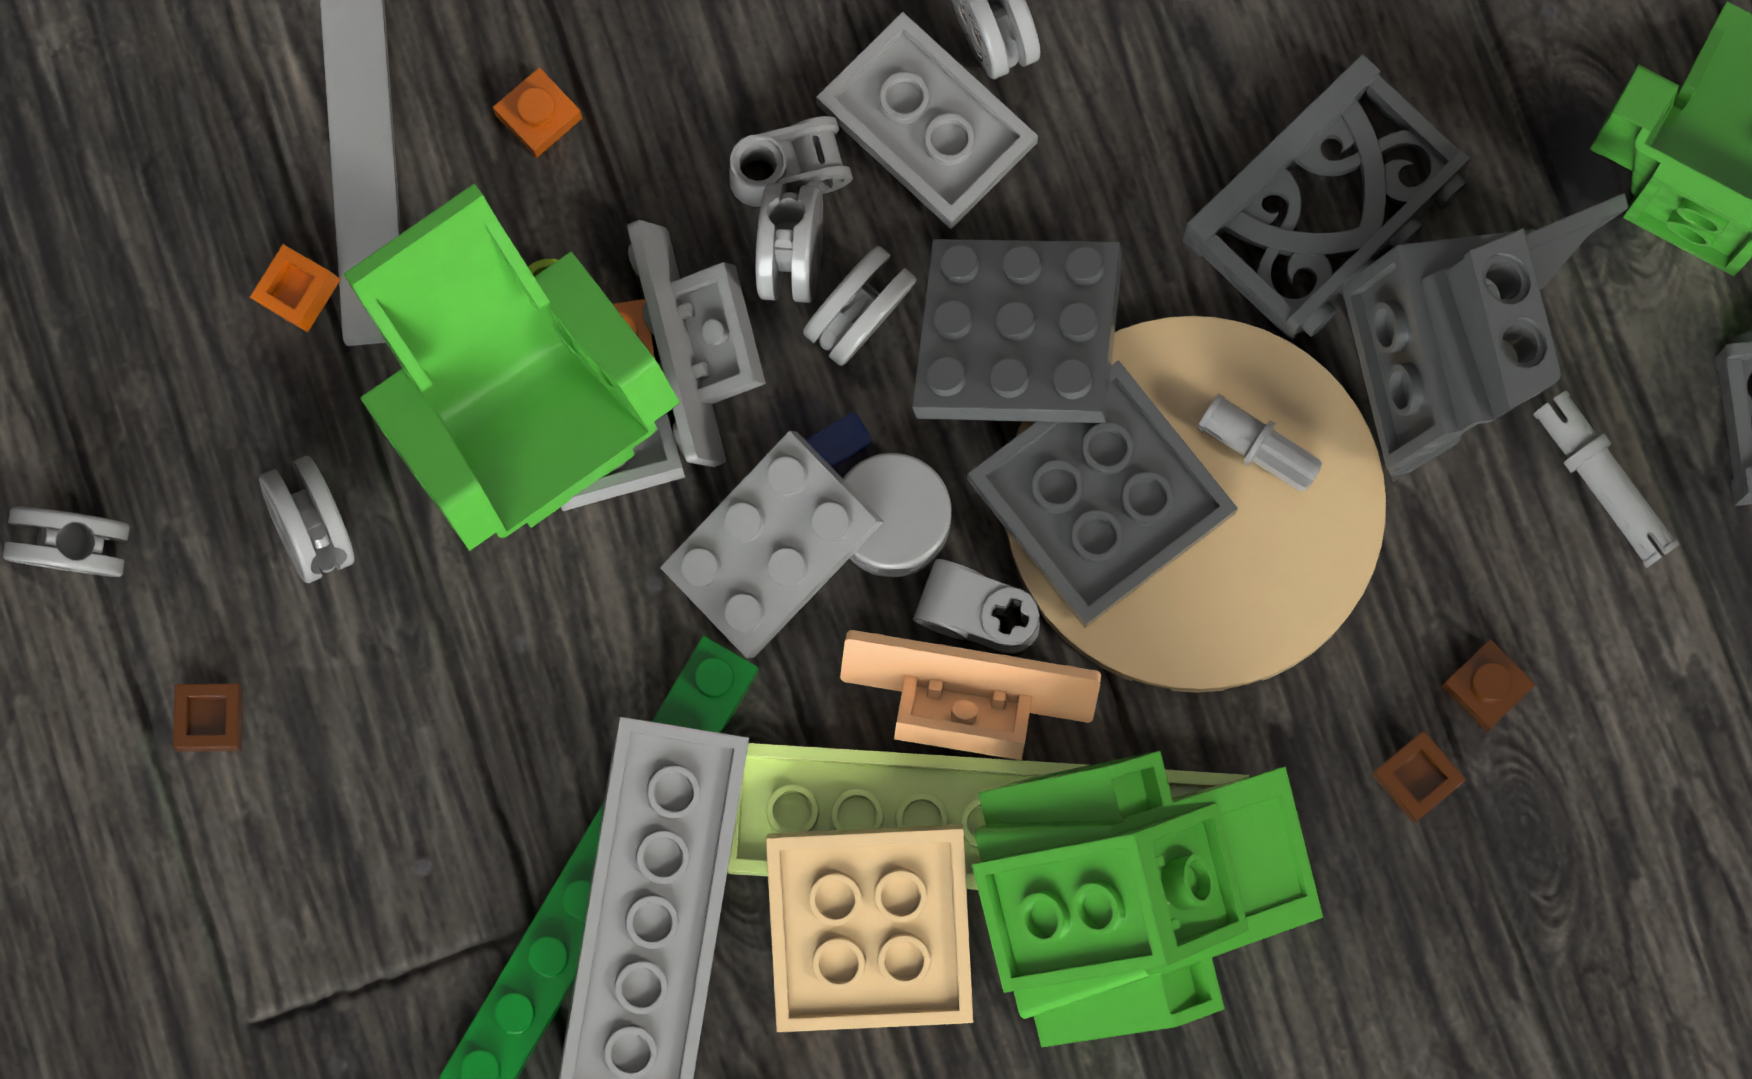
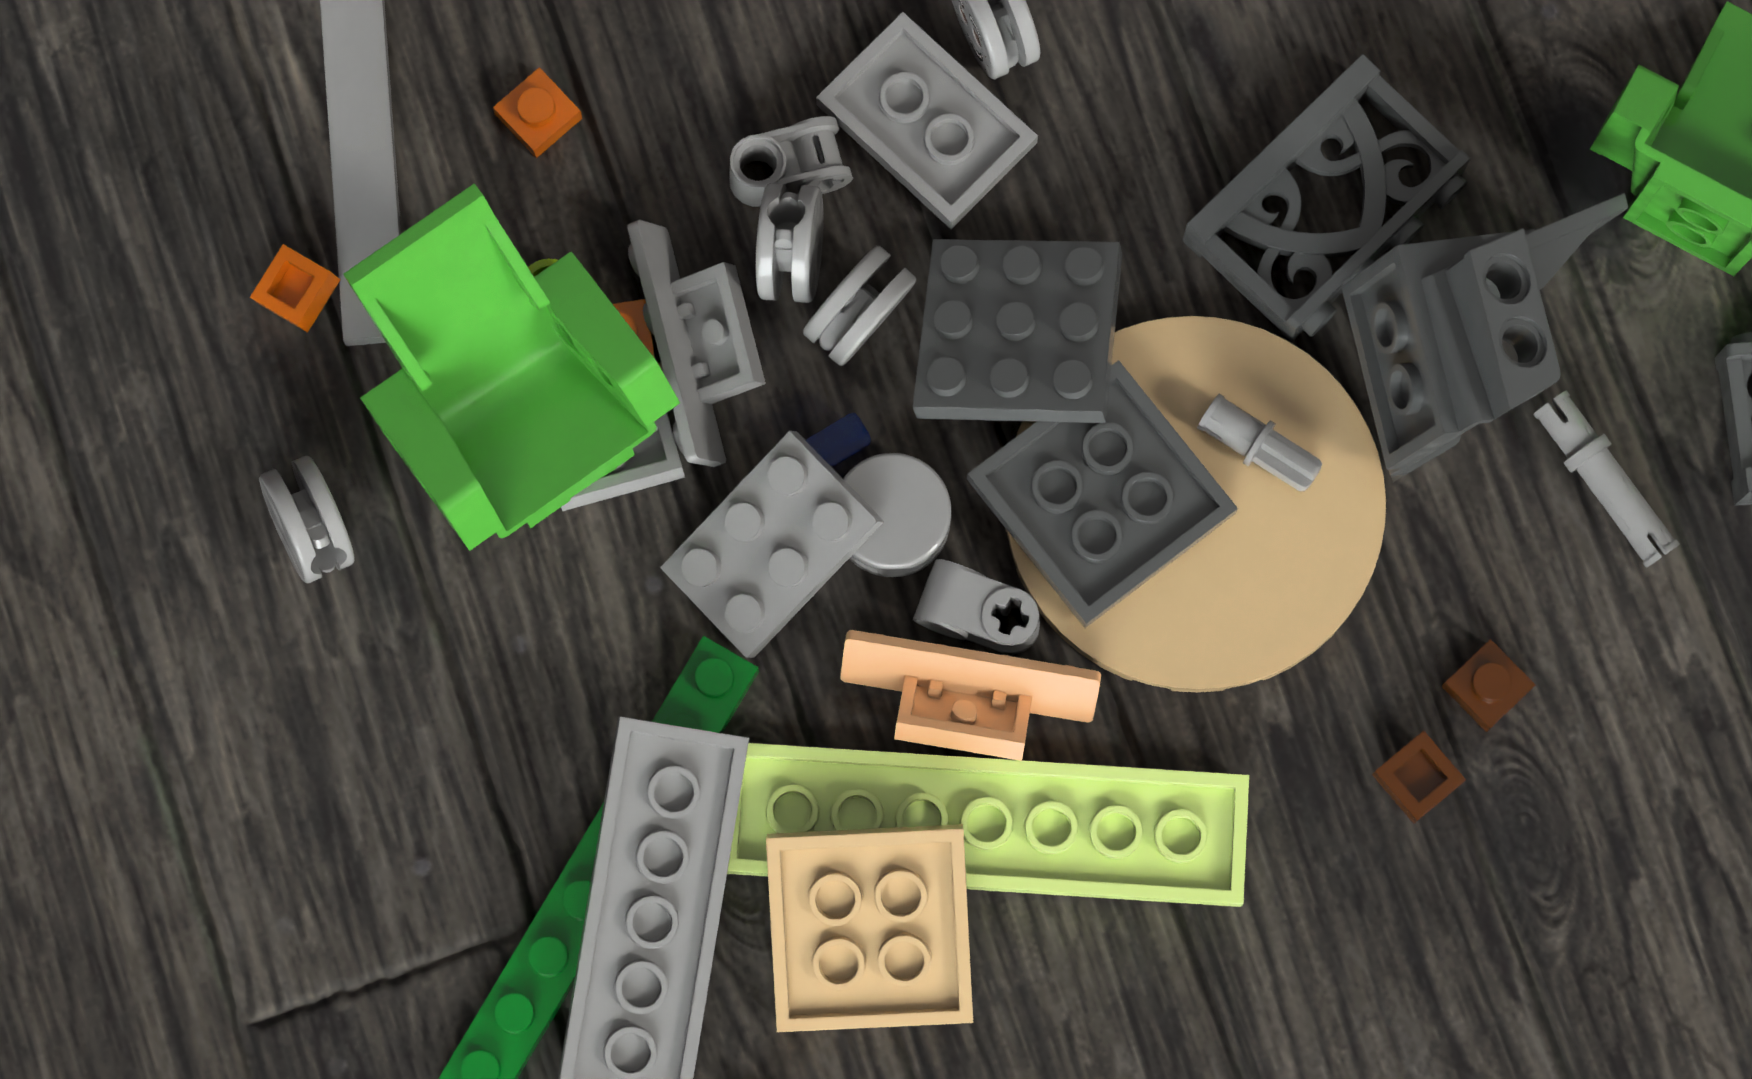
light grey head [3,506,130,577] -> none
reddish brown plate [173,683,243,752] -> none
bright green piece [972,751,1323,1048] -> none

